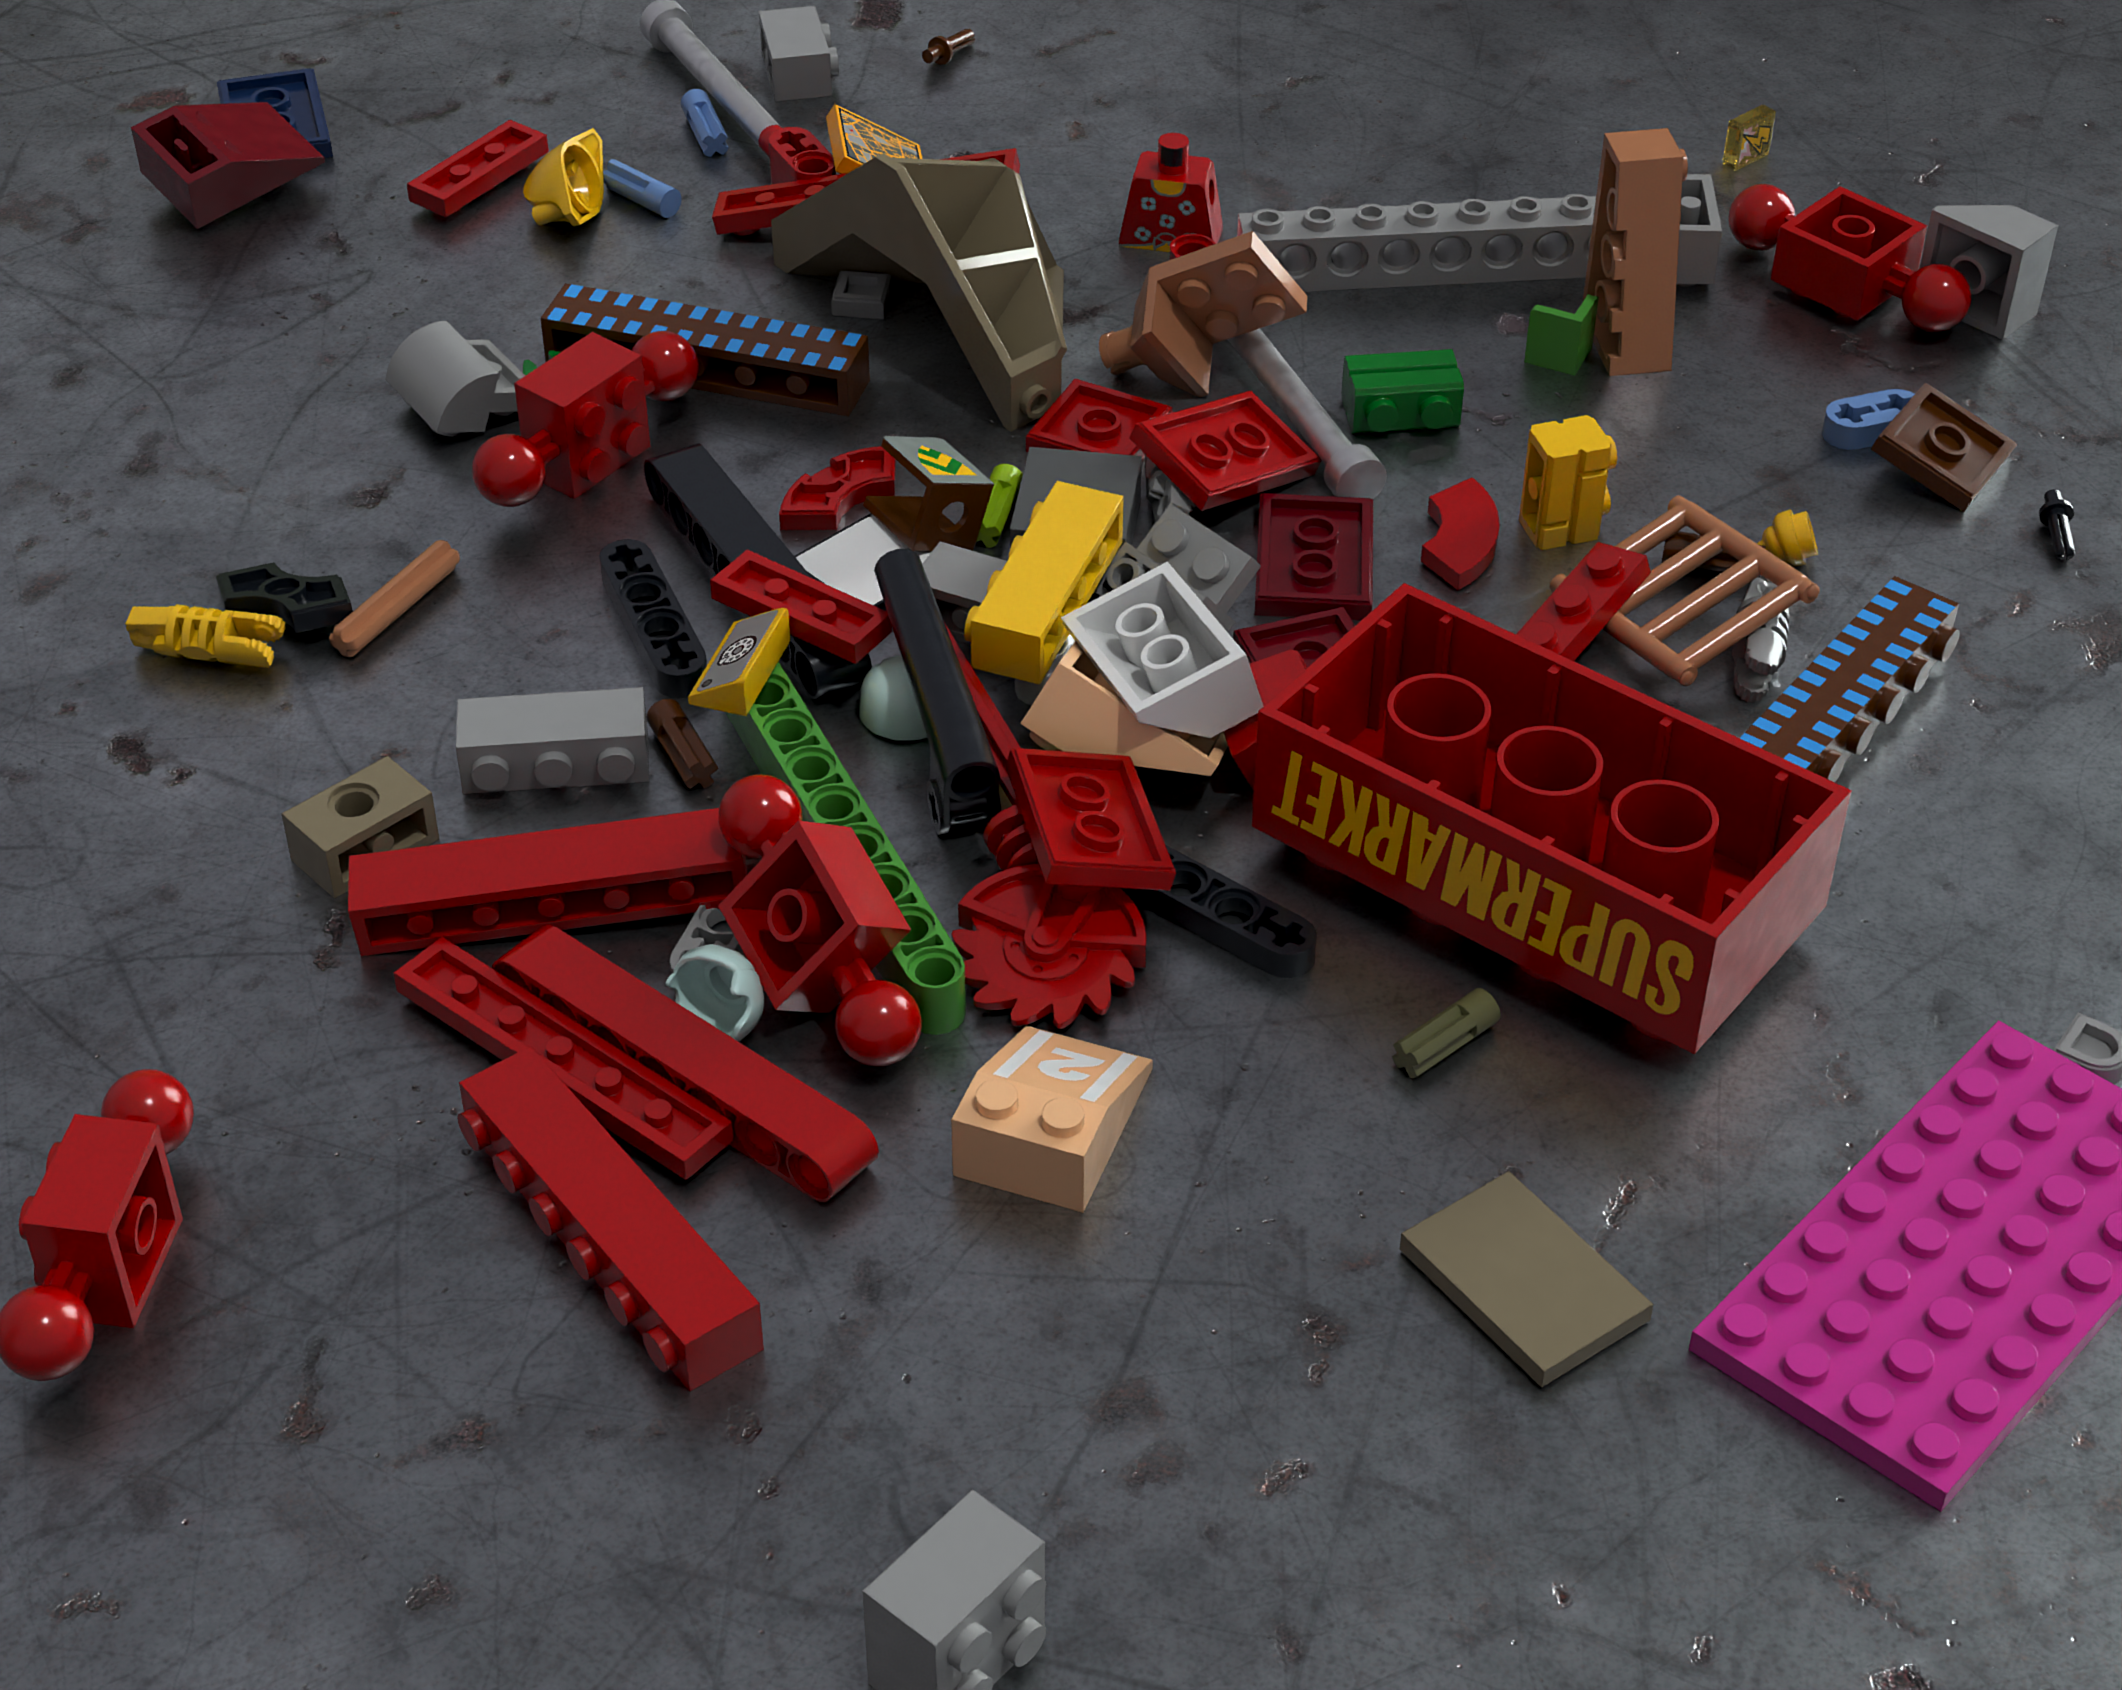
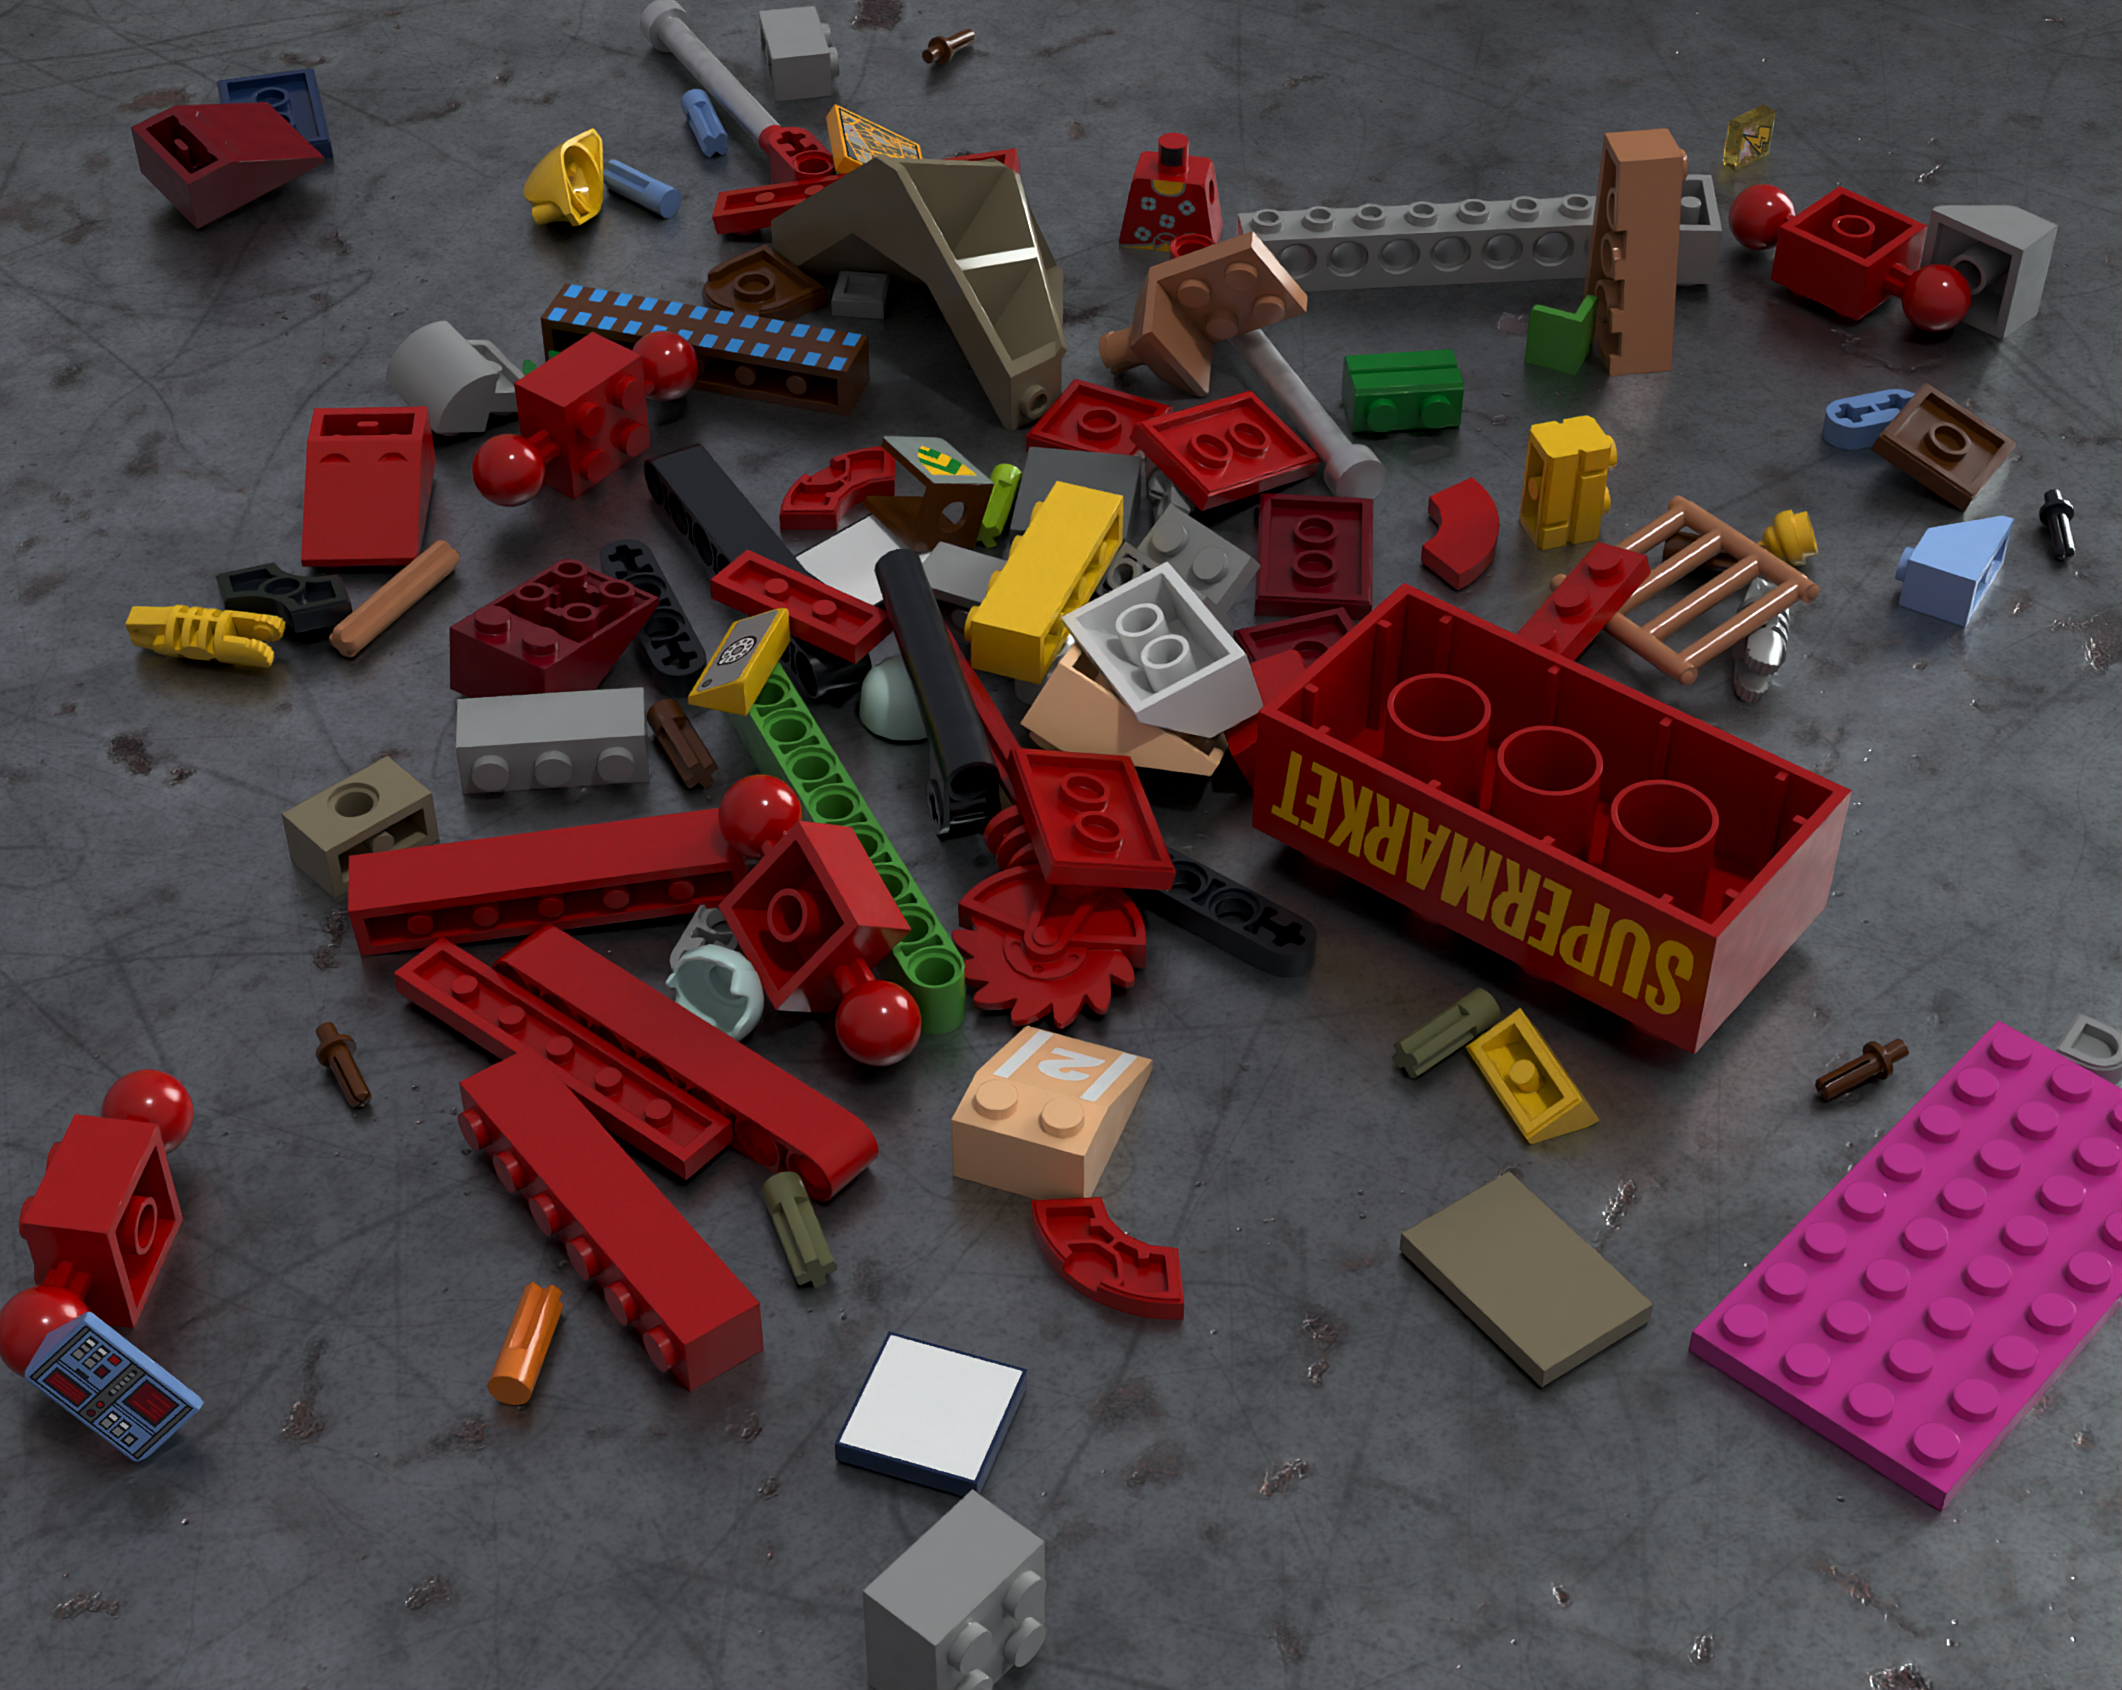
red plate [407,120,549,217] -> none
reddish brown brick [1740,576,1960,782] -> none
none -> slope [25,1312,204,1462]
none -> red slope [301,406,436,568]
none -> reddish brown piece [315,1022,372,1108]
none -> dark red slope [449,557,659,698]
none -> orange piece [487,1282,564,1405]
none -> reddish brown tile [702,244,828,322]
none -> olive piece [762,1171,837,1288]
none -> white tile [835,1331,1027,1497]
none -> red tile [1031,1197,1184,1320]
none -> yellow slope [1466,1008,1599,1144]
none -> reddish brown piece [1815,1038,1909,1100]
none -> light blue slope [1895,515,2014,627]

